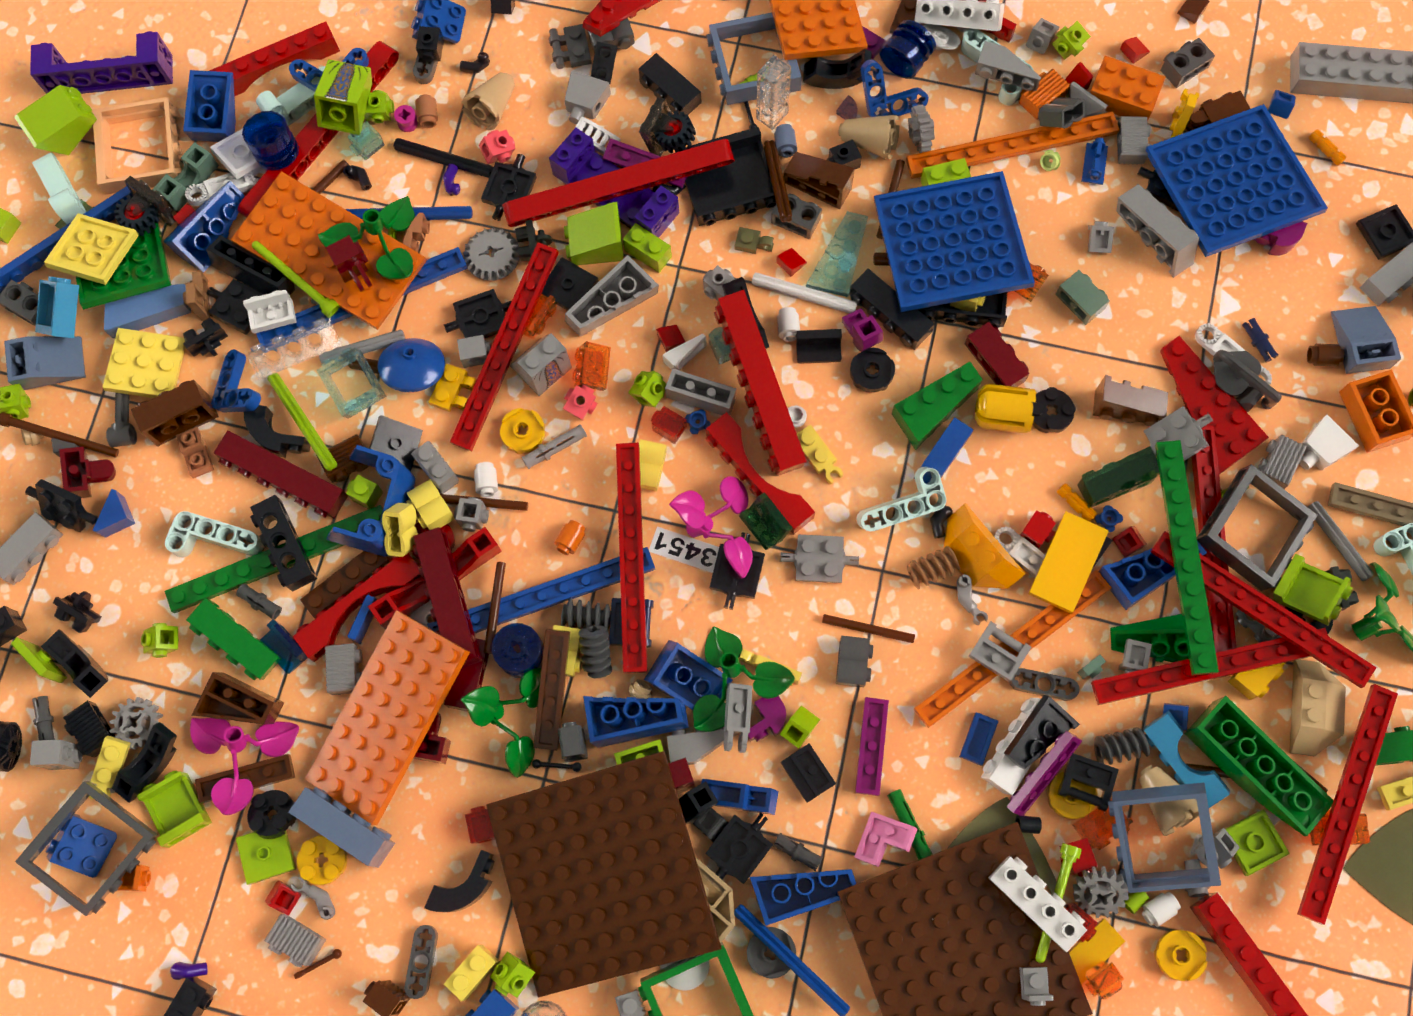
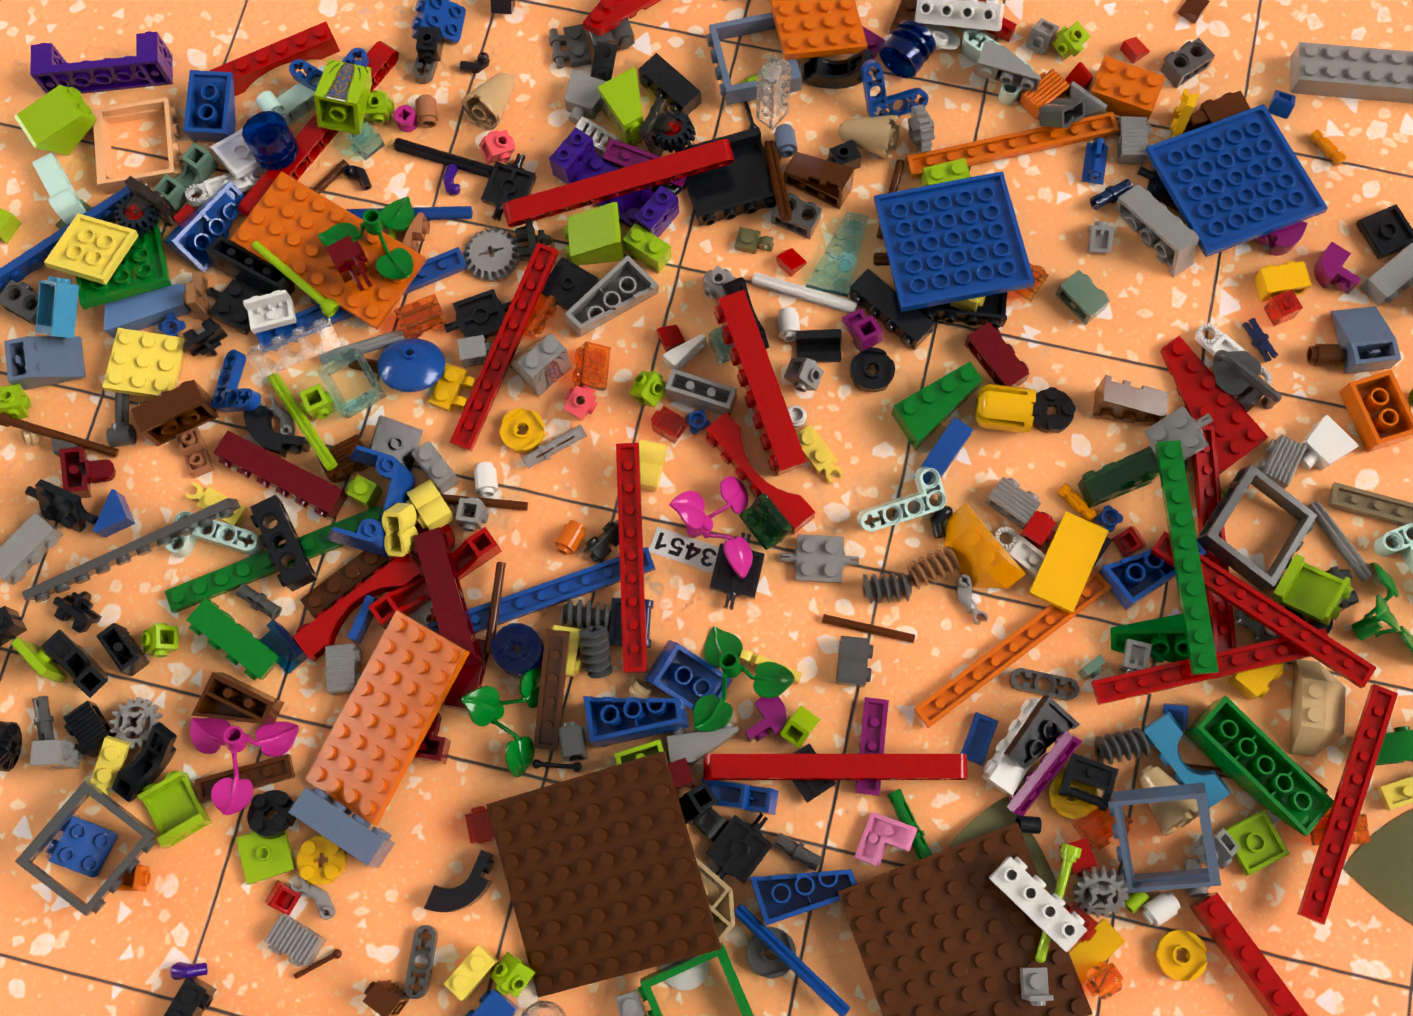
light grey hinge [723,683,753,753] -> none
tile [836,95,858,120] -> none
light grey plate [969,621,1031,682] -> none
yellowish green plate [1040,150,1061,171] -> none
none -> dark grey plate [22,498,241,603]
none -> black brick [96,623,150,676]
none -> blue plate [158,313,186,337]
none -> light yellow plate [185,483,249,527]
none -> light grey arm [261,396,295,435]
none -> lime brick [299,384,335,421]
none -> clear orange brick [394,294,447,339]
none -> pearl dark grey hinge [583,520,619,563]
none -> lime slope [598,67,645,145]
none -> red beam [703,754,968,780]
none -> light grey brick [784,358,824,392]
none -> dark grey piece [862,572,912,604]
none -> light grey brick [985,476,1041,529]
none -> dark blue pin [1090,179,1133,210]
none -> yellow brick [1254,261,1311,302]
none -> clear red brick [1264,289,1303,327]
none -> magenta brick [1314,242,1361,294]

